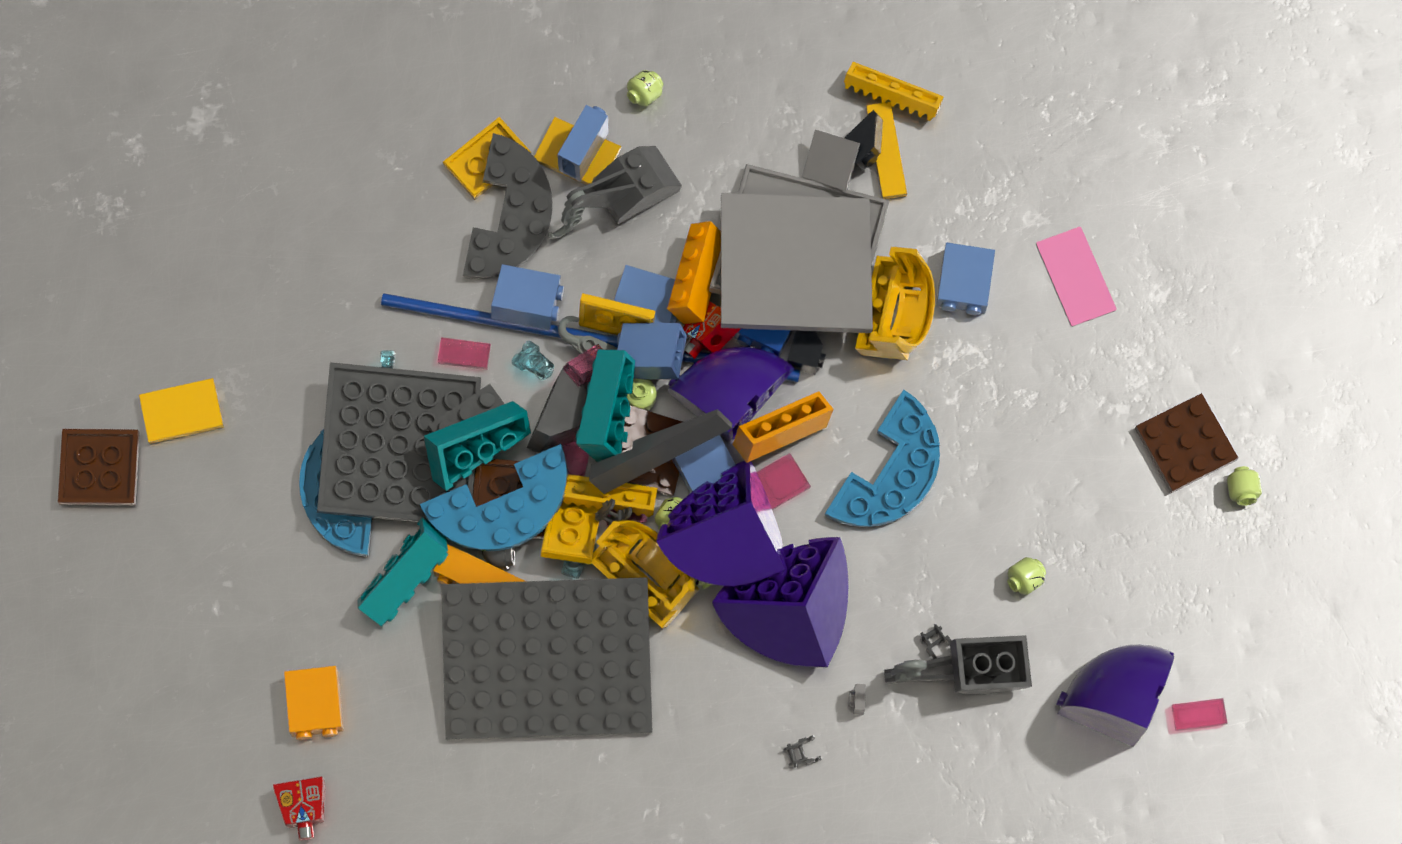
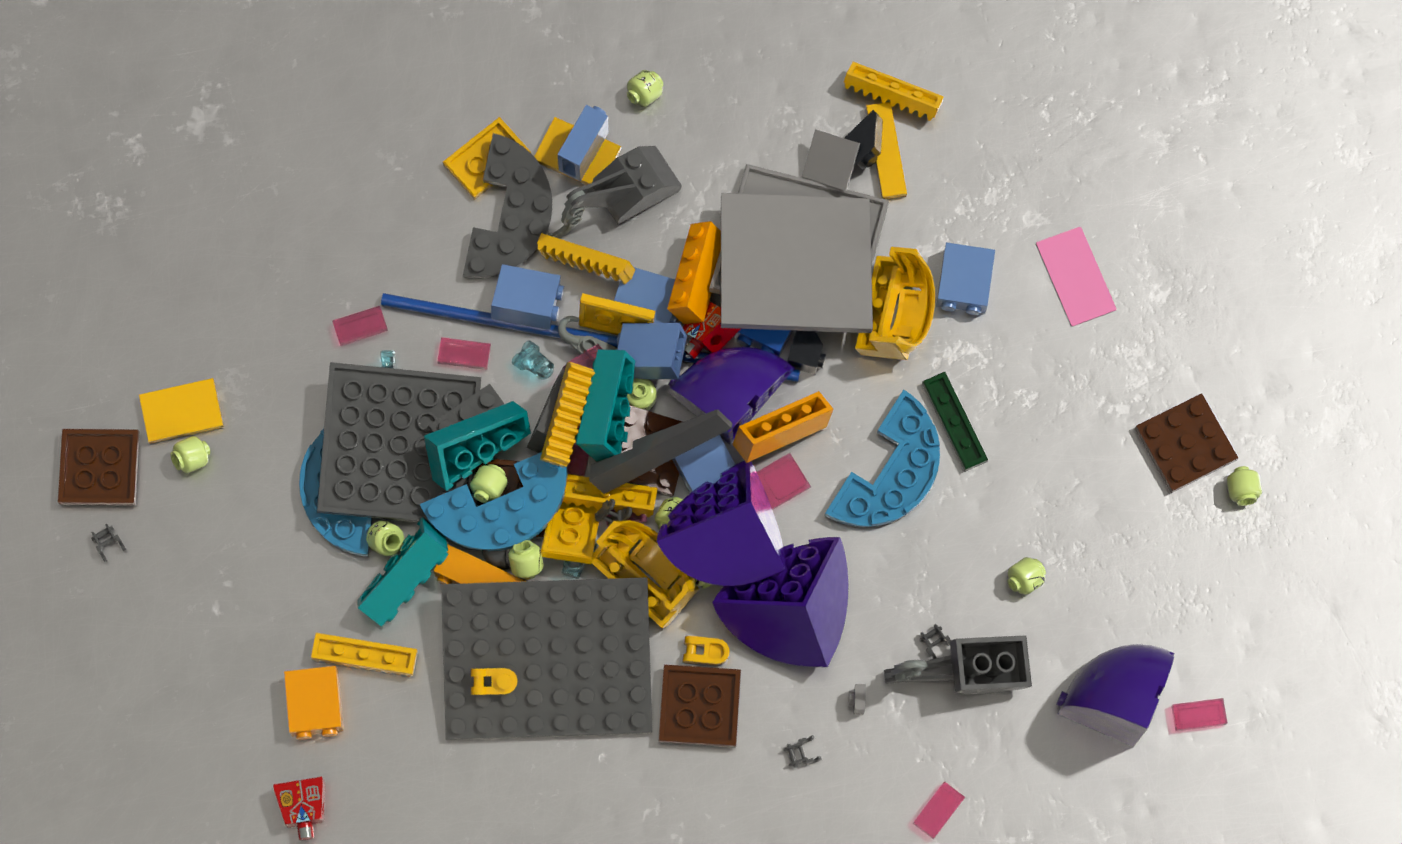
none -> dark grey piece [91,524,126,562]
none -> yellowish green head [170,436,210,473]
none -> yellow gear [311,633,418,677]
none -> clear pink tile [332,306,388,346]
none -> yellowish green head [366,521,404,556]
none -> yellowish green head [470,464,508,503]
none -> yellow plate [471,668,518,695]
none -> yellowish green head [508,540,544,580]
none -> yellow gear [537,233,635,284]
none -> yellow gear [540,362,595,468]
none -> reddish brown plate [659,664,741,748]
none -> yellow plate [682,636,730,666]
none -> clear pink tile [913,781,965,839]
none -> dark green tile [922,372,988,472]

